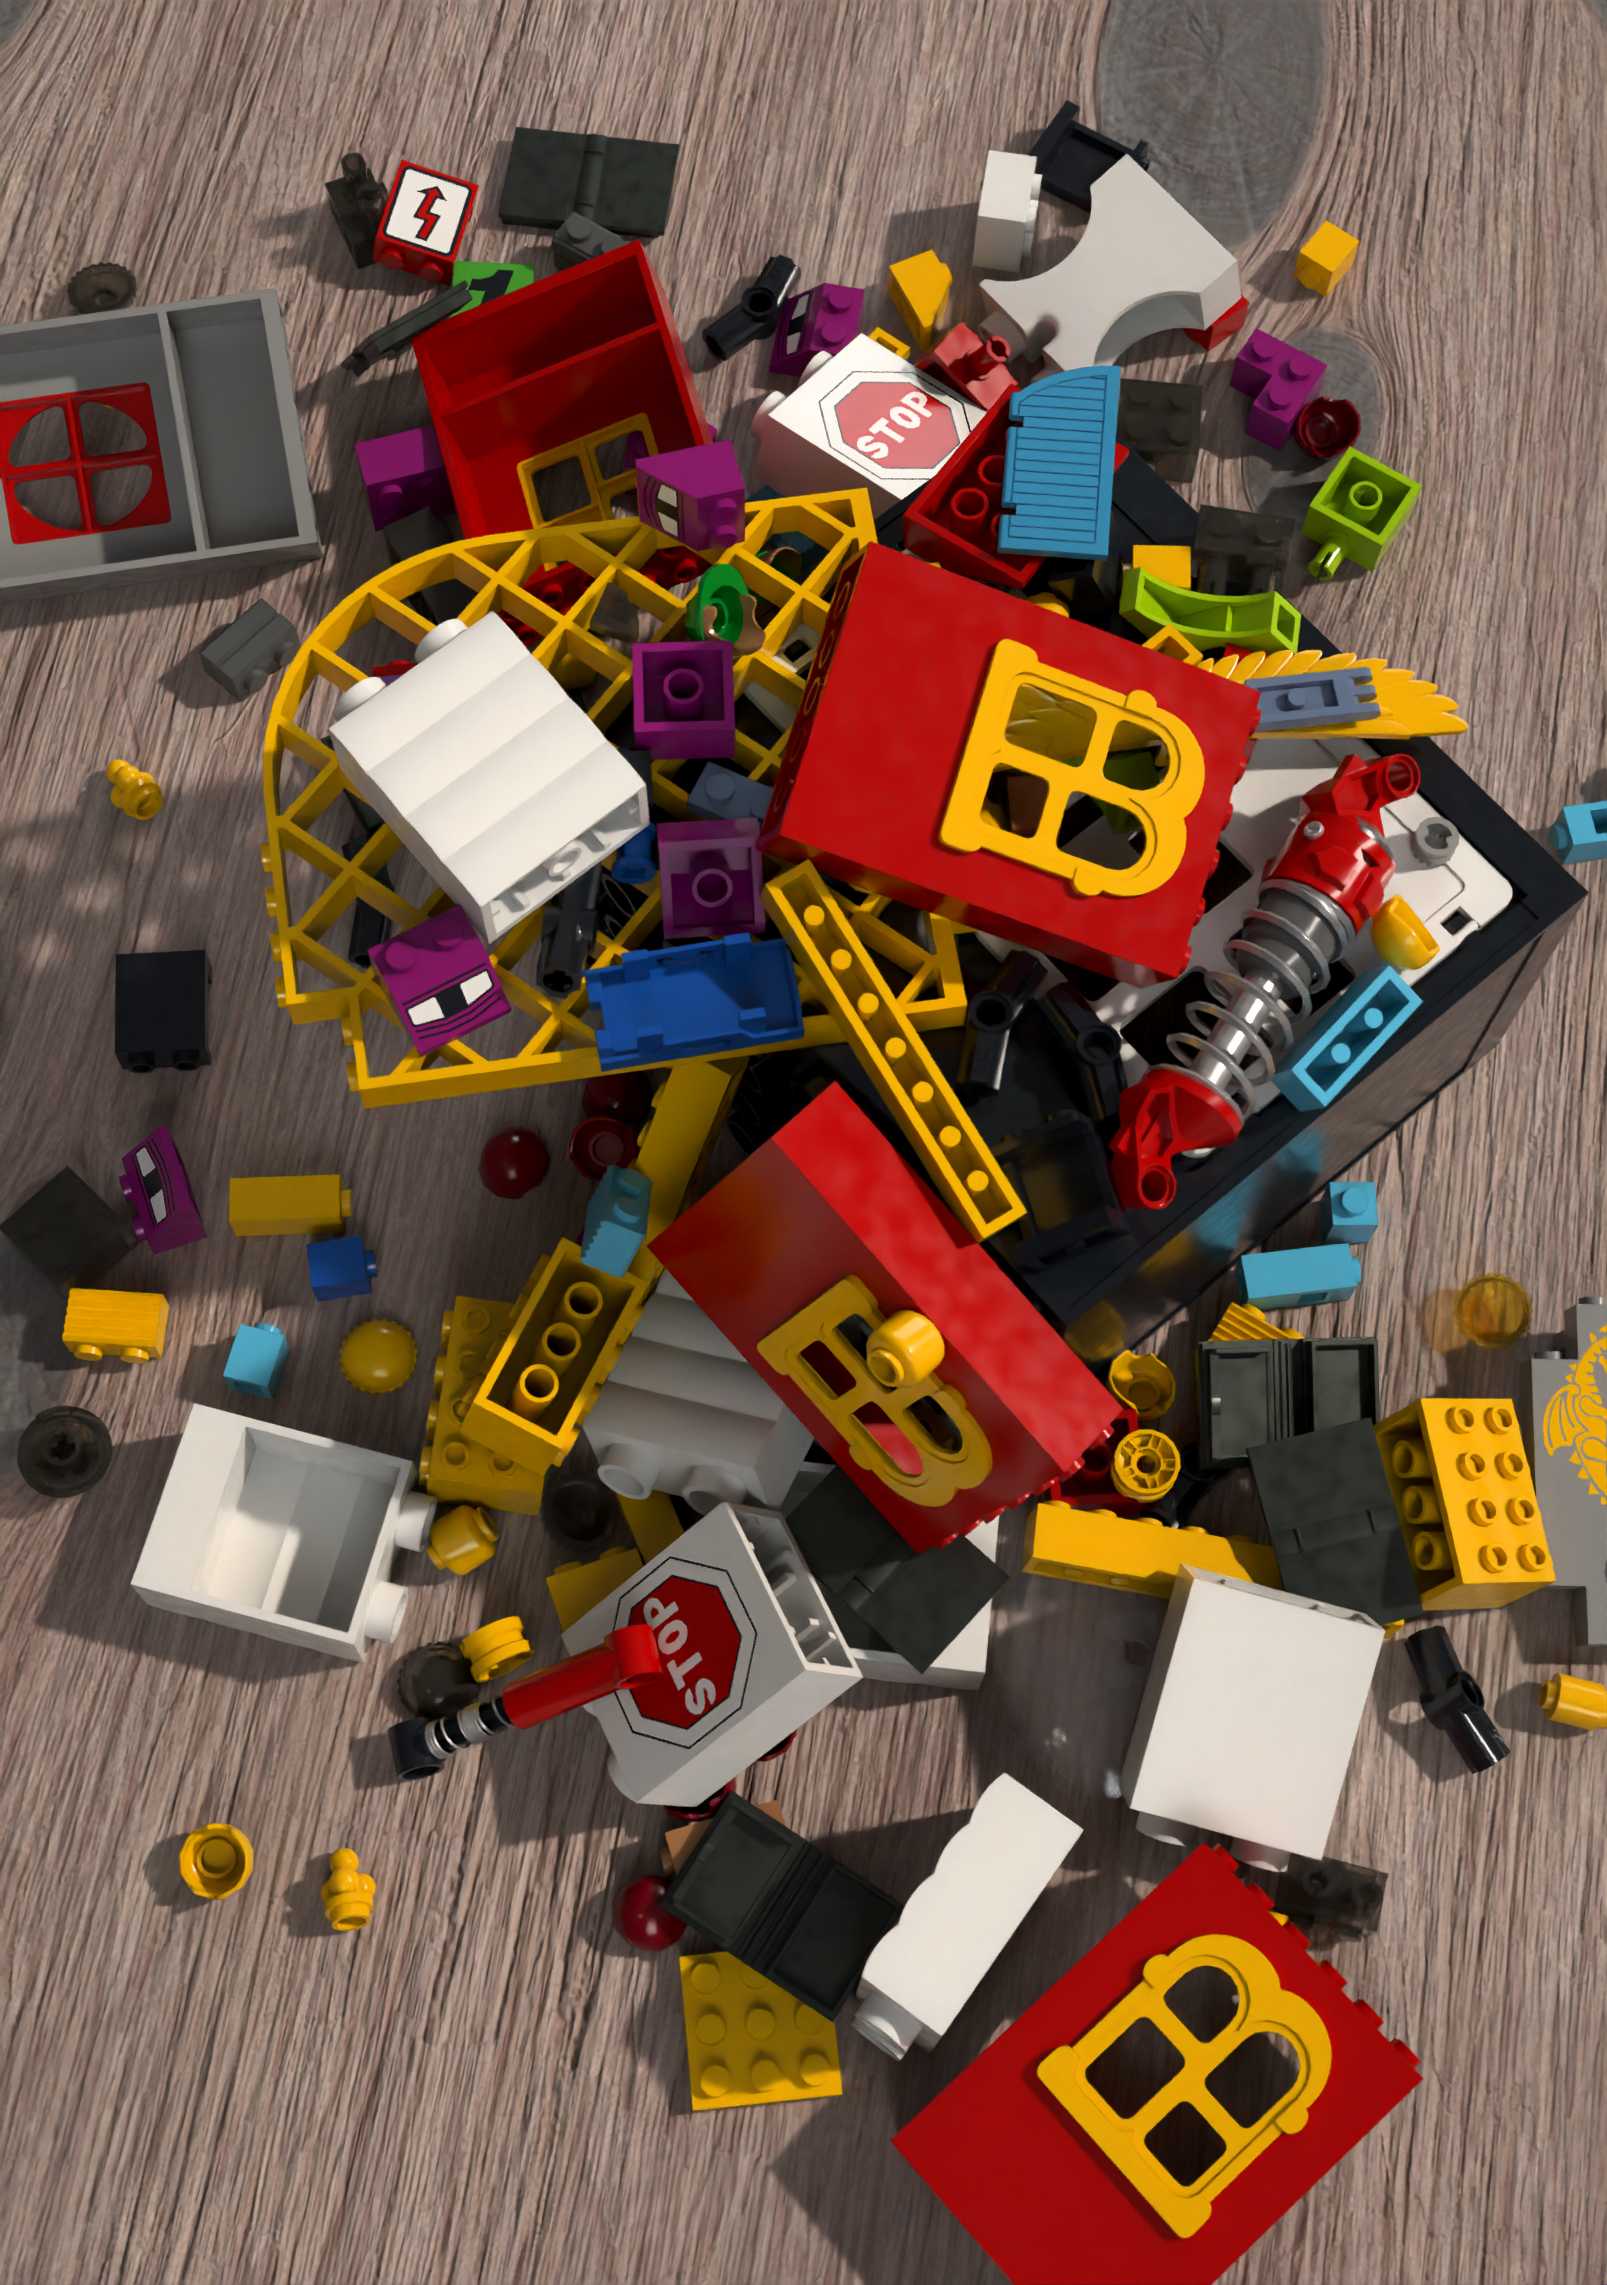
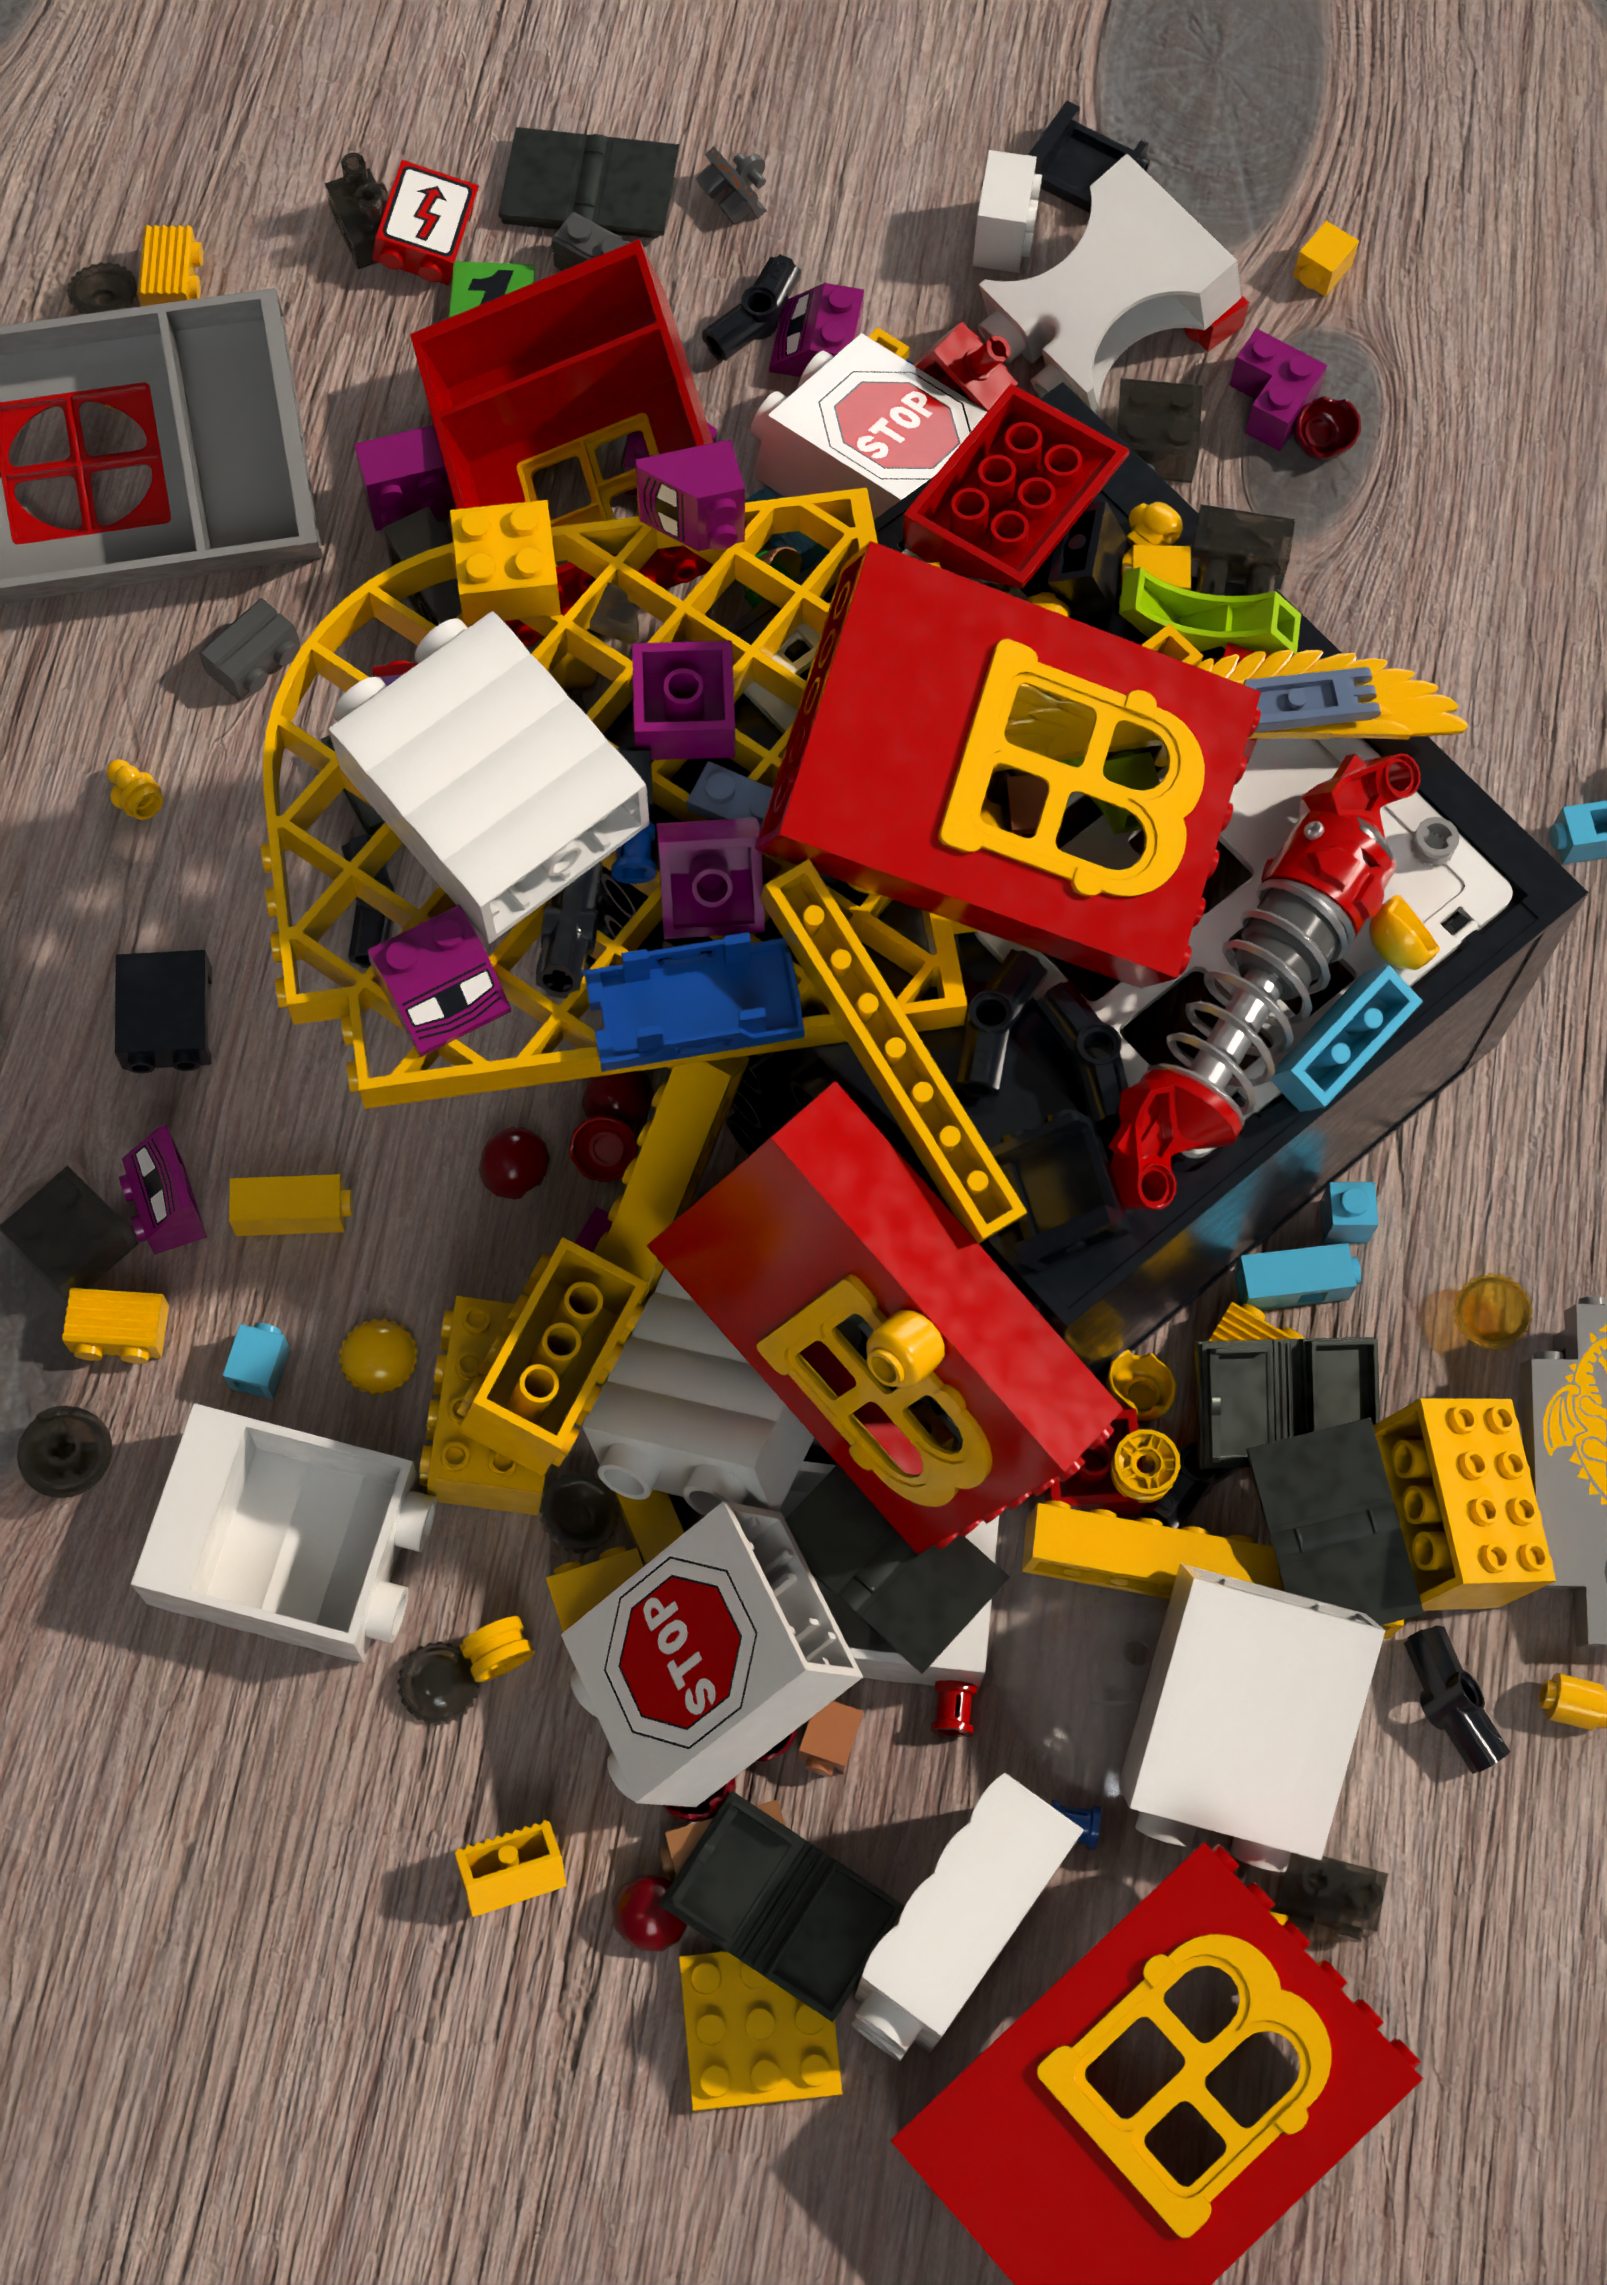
yellow hair [179,1823,254,1900] -> none
blue brick [306,1236,378,1302] -> none
yellow piece [320,1848,376,1931] -> none
pearl dark grey piece [341,280,473,377] -> none
red piece [388,1624,663,1781] -> none
yellow head [426,1505,500,1576] -> none
medium azure brick [580,1165,653,1277] -> none
green piece [684,564,766,661] -> none
yellow slope [887,249,952,352] -> none
dark azure piece [997,366,1121,561] -> none
lime brick [1301,446,1422,581] -> none
none -> yellow brick [137,224,203,306]
none -> yellow brick [450,500,561,625]
none -> yellow brick [455,1820,567,1918]
none -> dark grey hips [696,146,767,225]
none -> nougat brick [798,1701,863,1777]
none -> red bush [930,1680,977,1737]
none -> blue bush [1051,1800,1101,1851]
none -> yellow piece [1120,502,1183,575]

